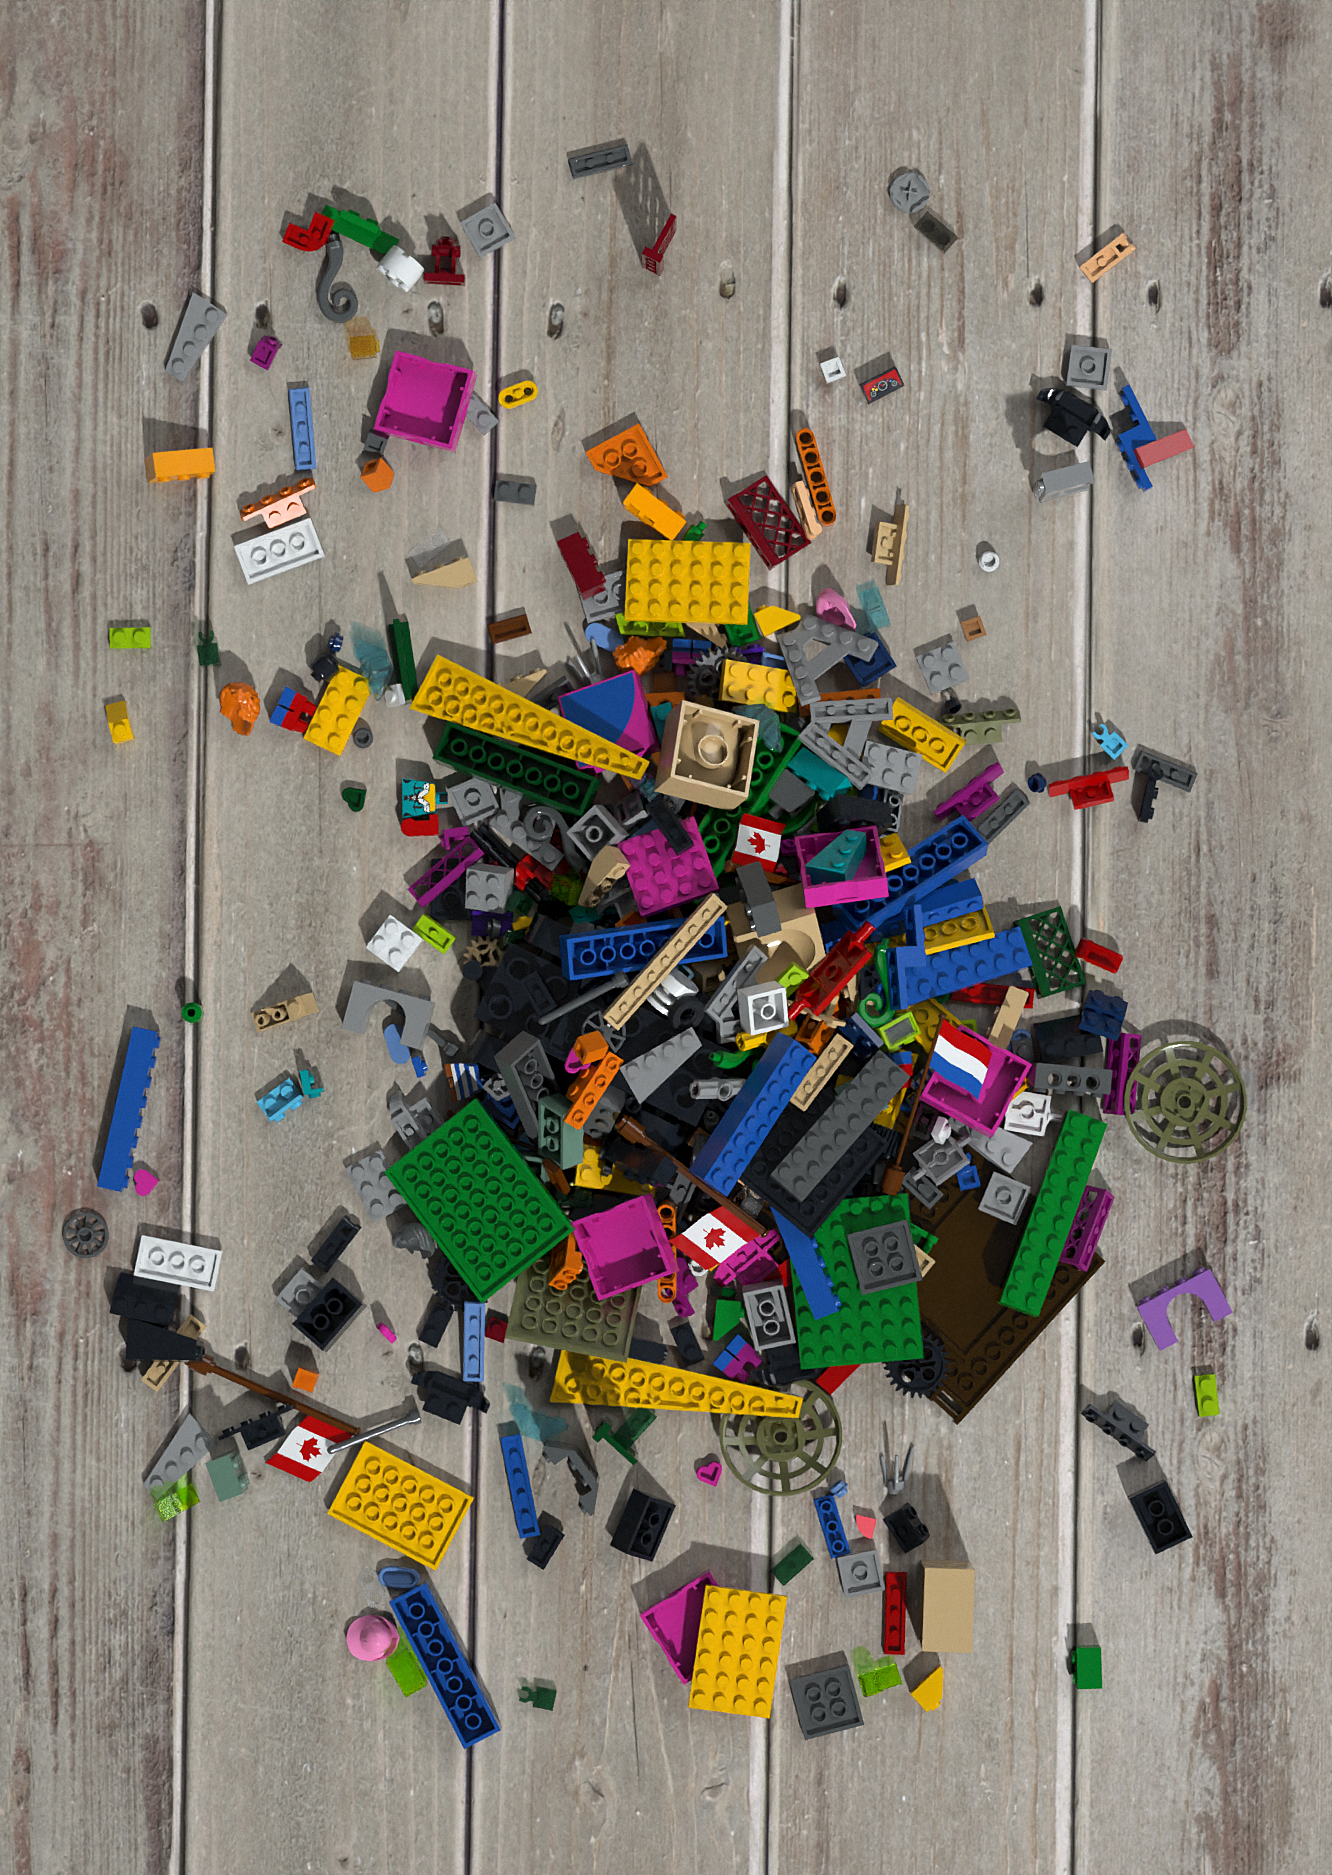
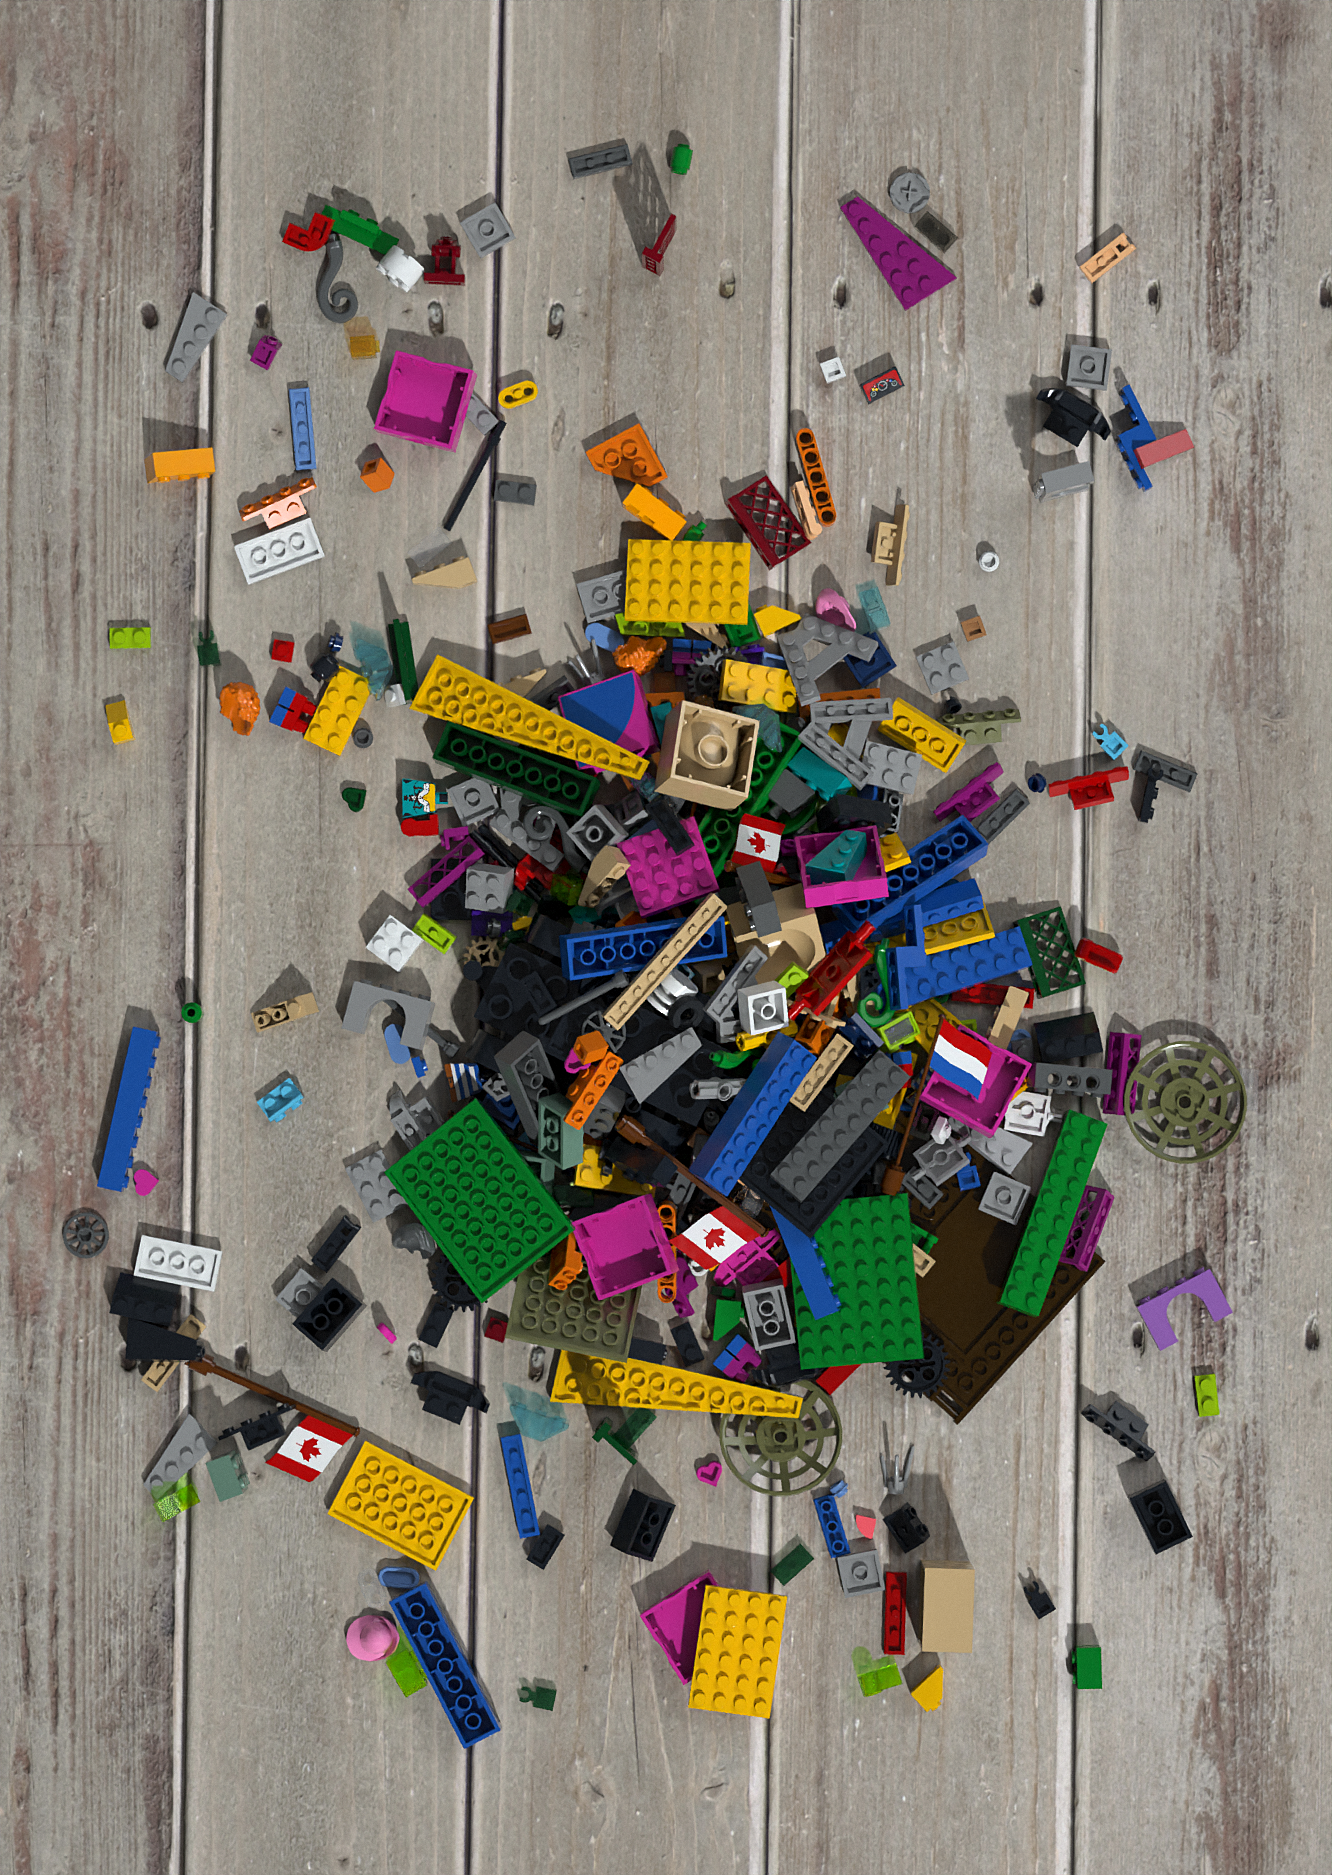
orange panel [292,1366,320,1393] -> none
teal bracket [300,1070,325,1098] -> none
dark grey piece [327,1408,422,1454] -> none
dark grey plate [363,429,389,456] -> none
medium blue tile [463,1300,485,1382] -> none
reddish brown tile [542,1158,571,1194] -> none
dark grey slope [542,1440,600,1516] -> none
dark red brick [557,532,606,600] -> none
dark grey plate [789,1664,864,1740] -> none
dark grey plate [847,1220,923,1295] -> none
dark blue plate [1078,990,1128,1041] -> none
none -> red plate [271,639,295,663]
none -> black bar [443,420,507,531]
none -> green brick [670,144,693,175]
none -> magenta wing [840,196,957,311]
none -> black plate [1023,1581,1056,1620]

